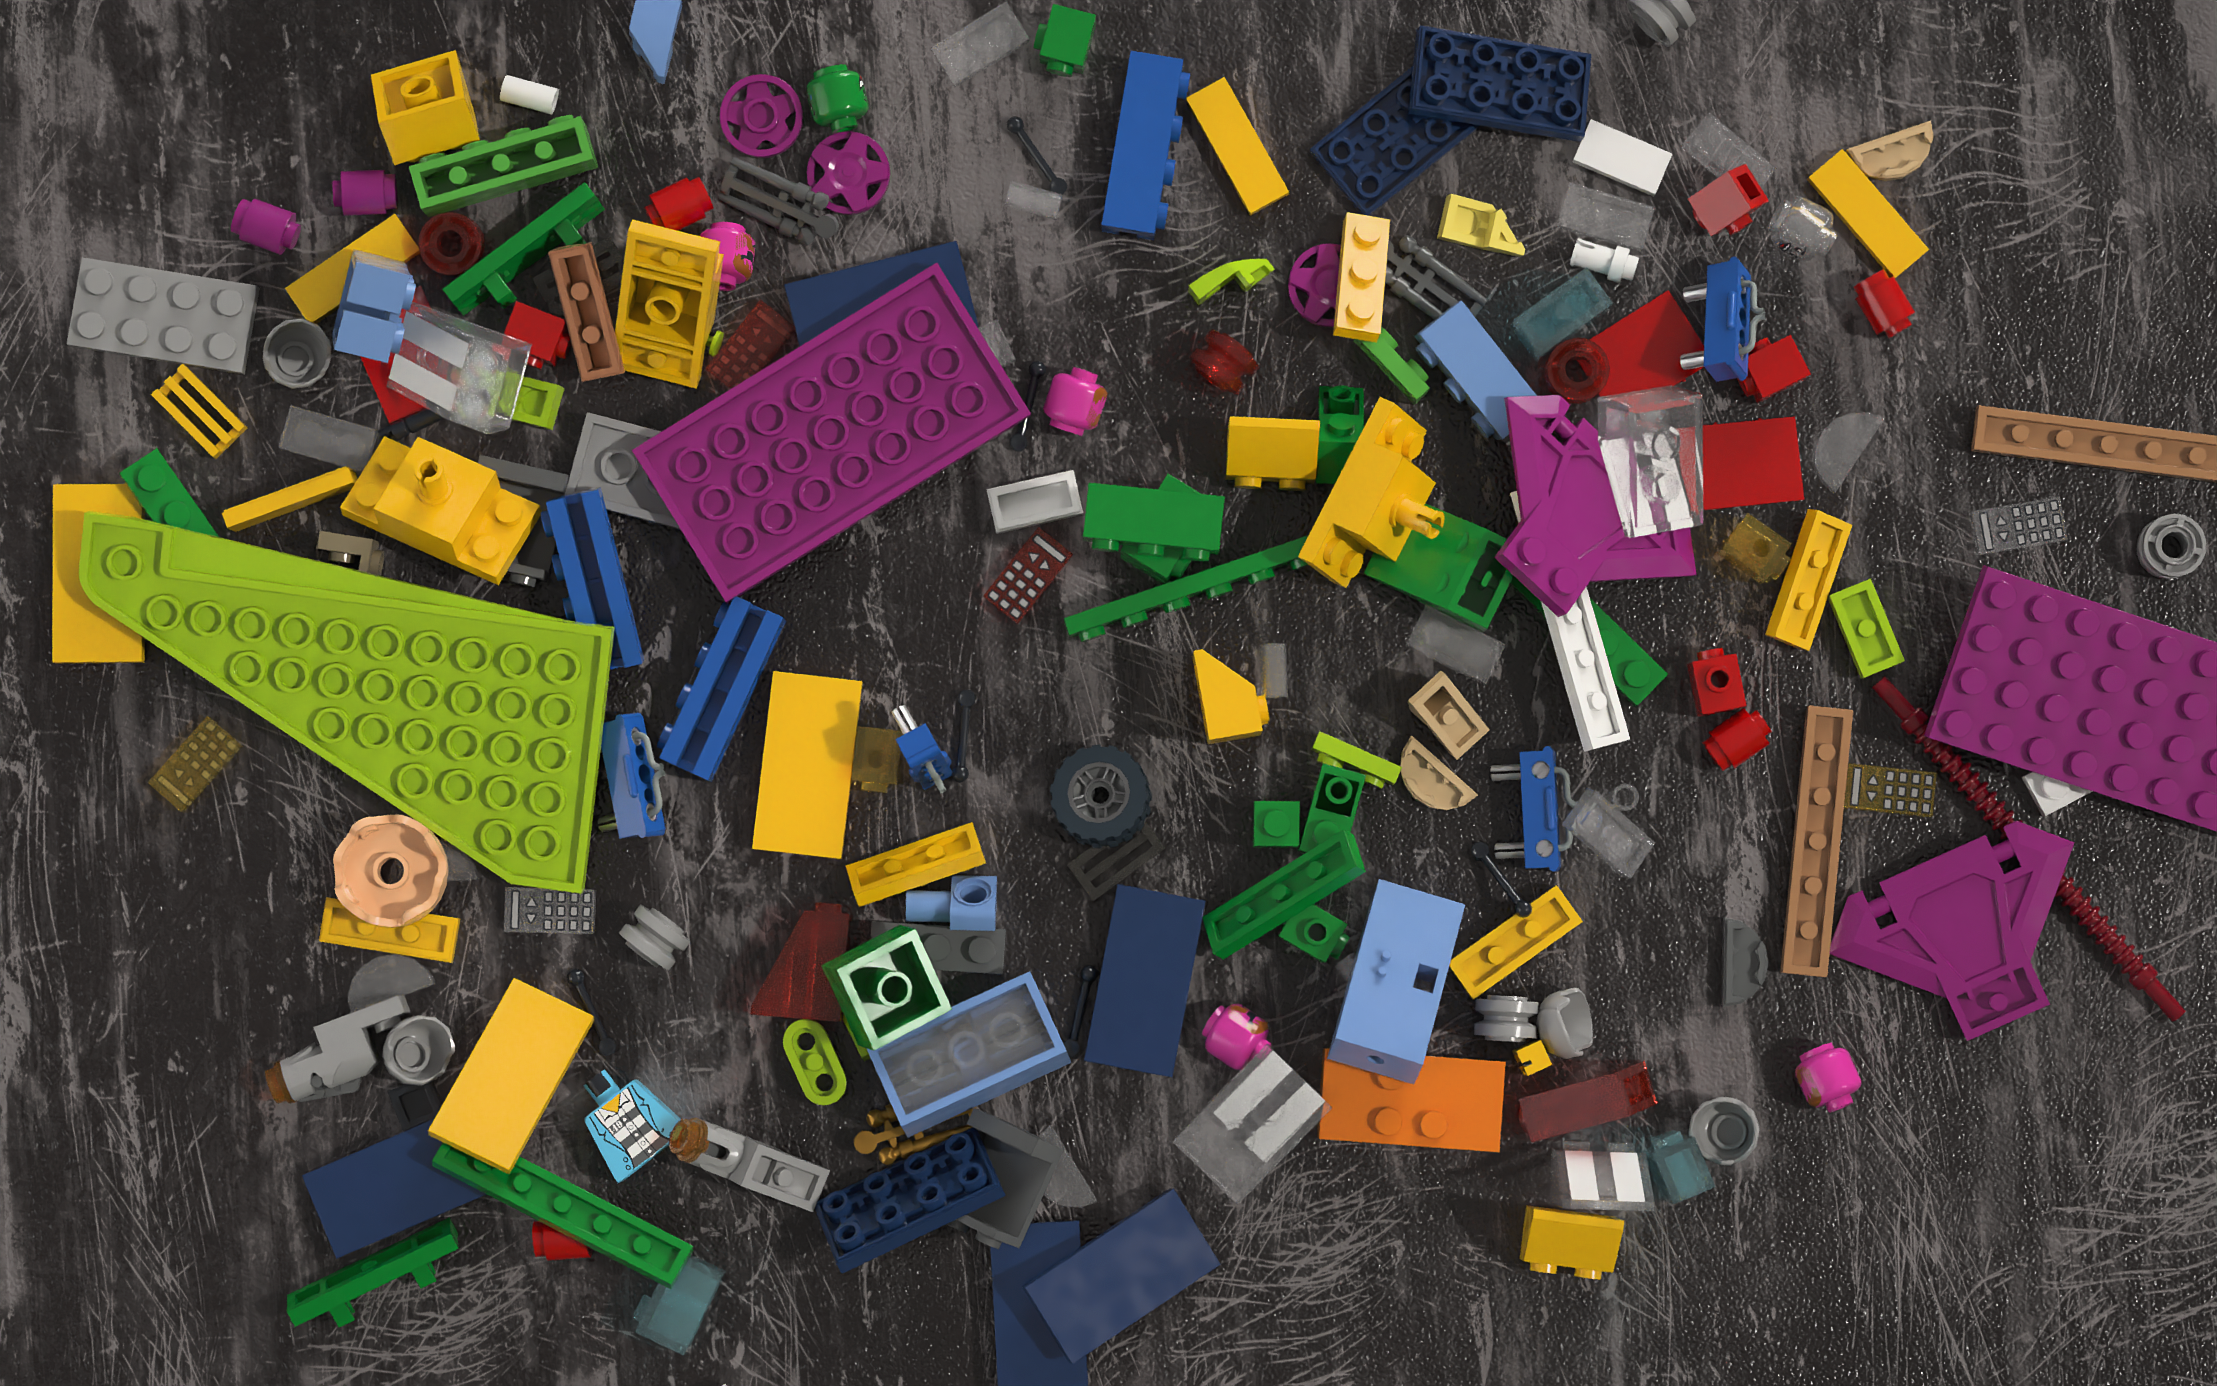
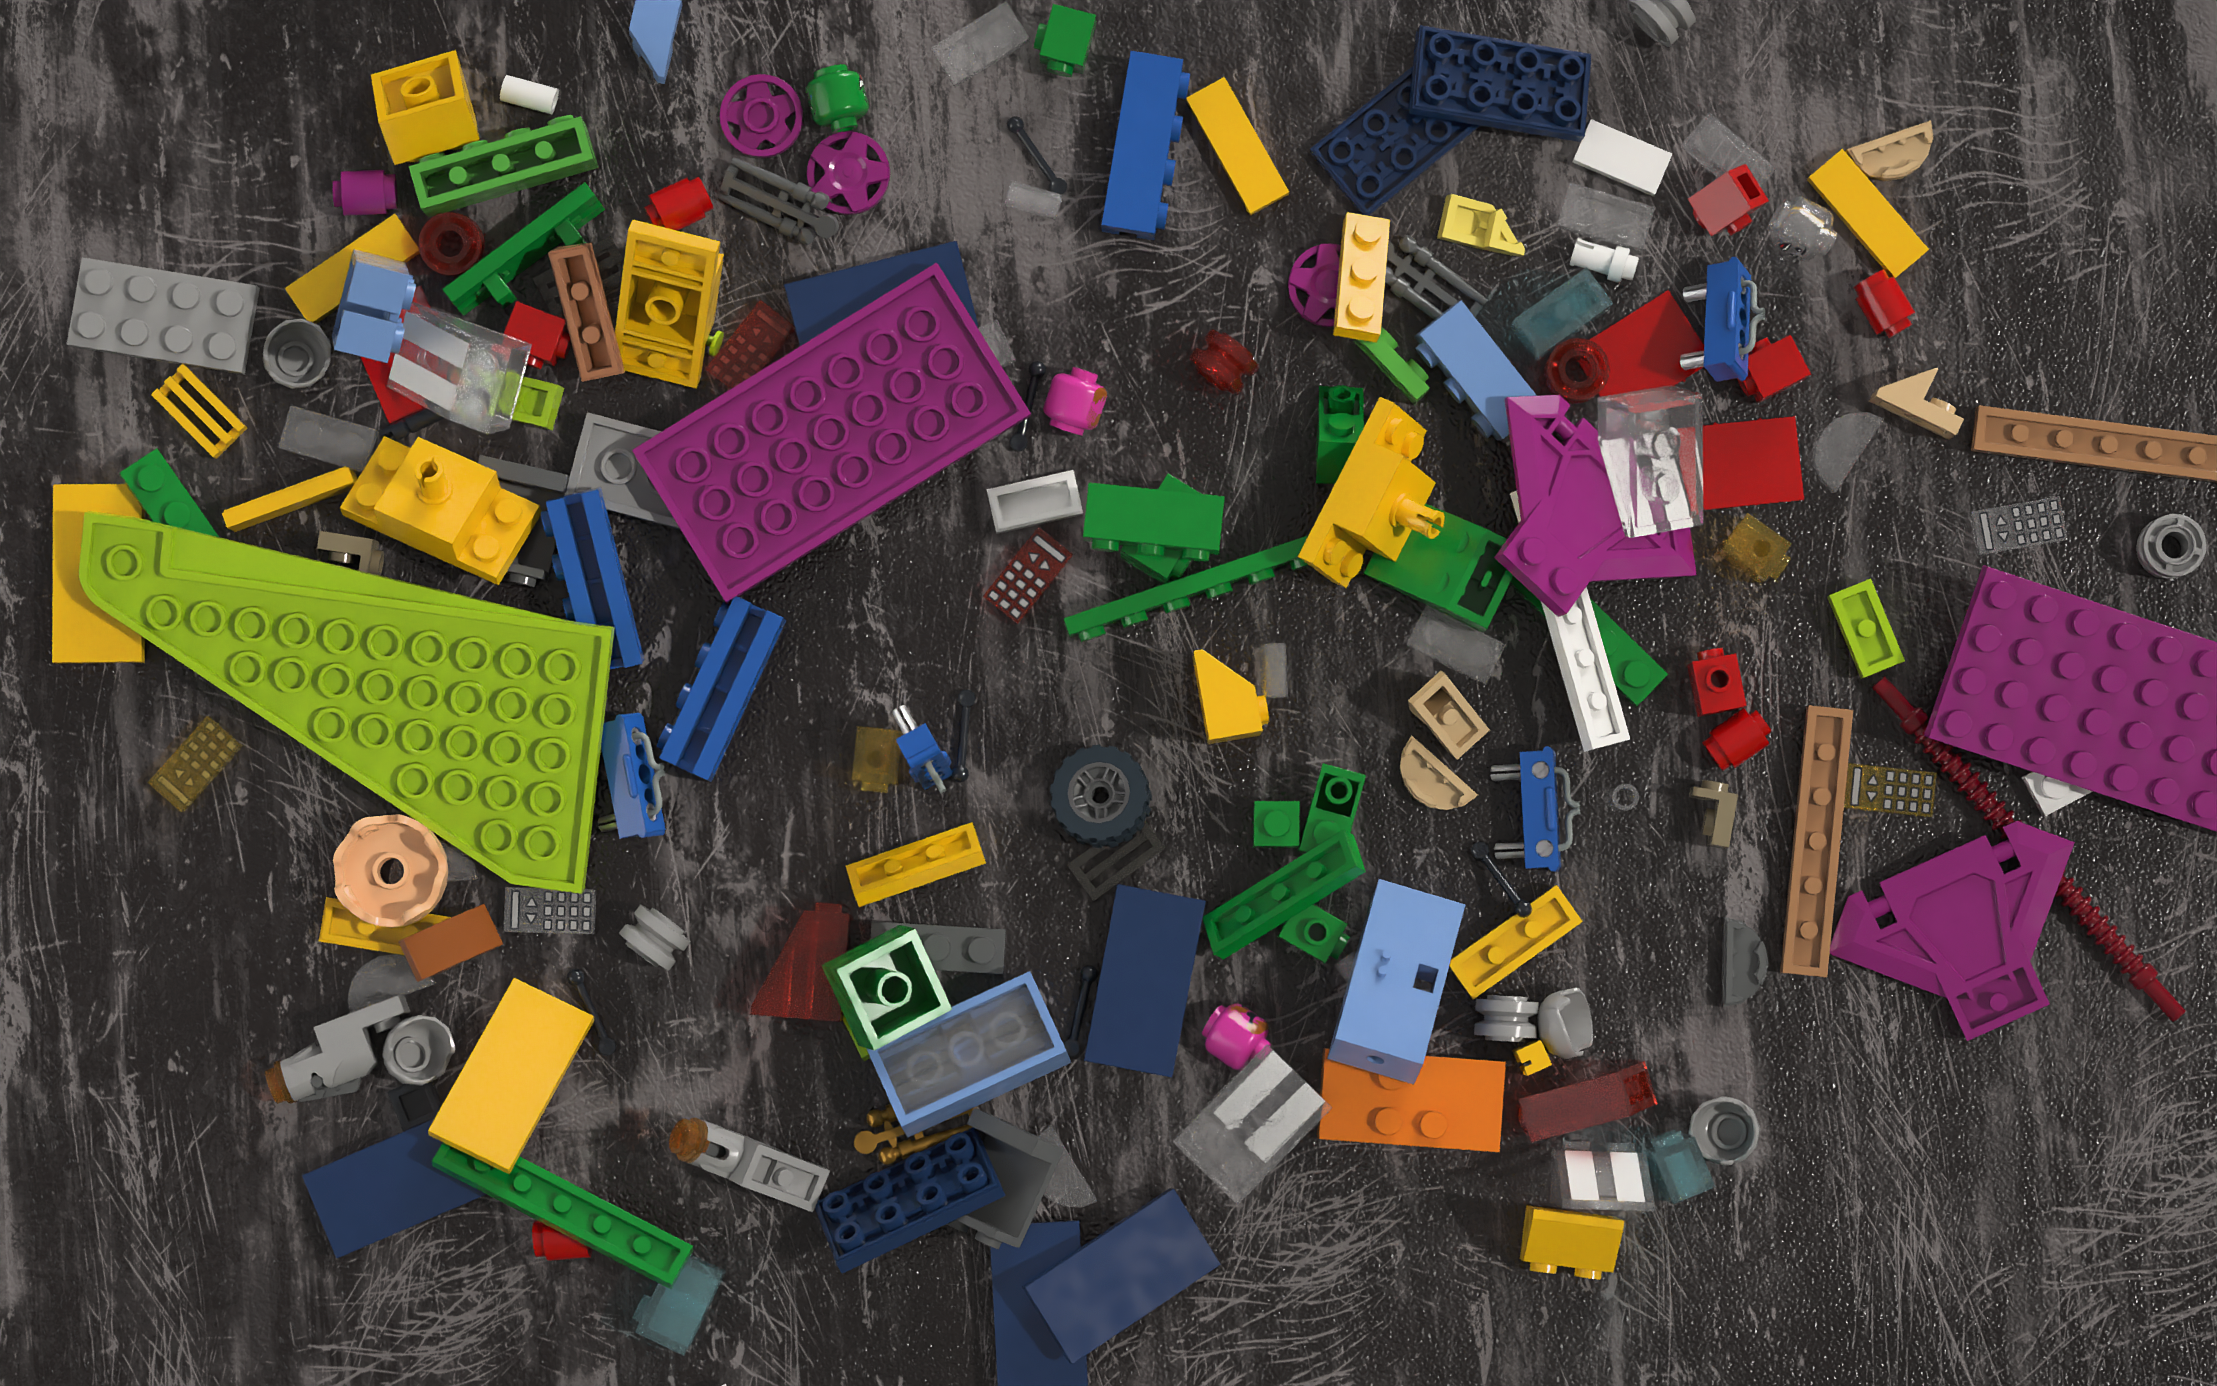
magenta brick [231,199,301,255] -> none
green hinge [287,1217,459,1328] -> none
torso [584,1069,689,1183] -> none
dark pink head [700,222,755,291] -> none
yellow tile [752,671,863,859] -> none
lime plate [783,1019,847,1105] -> none
medium blue piece [906,875,997,931] -> none
lime slope [1188,259,1275,305] -> none
yellow slope [1225,416,1320,491] -> none
lime plate [1311,731,1402,789] -> none
clear plate [1562,788,1655,879] -> none
yellow plate [1765,509,1852,651] -> none
dark pink head [1795,1043,1861,1113] -> none
none -> dark orange slope [399,904,503,982]
none -> dark tan bracket [1689,780,1738,849]
none -> tan slope [1869,368,1964,440]

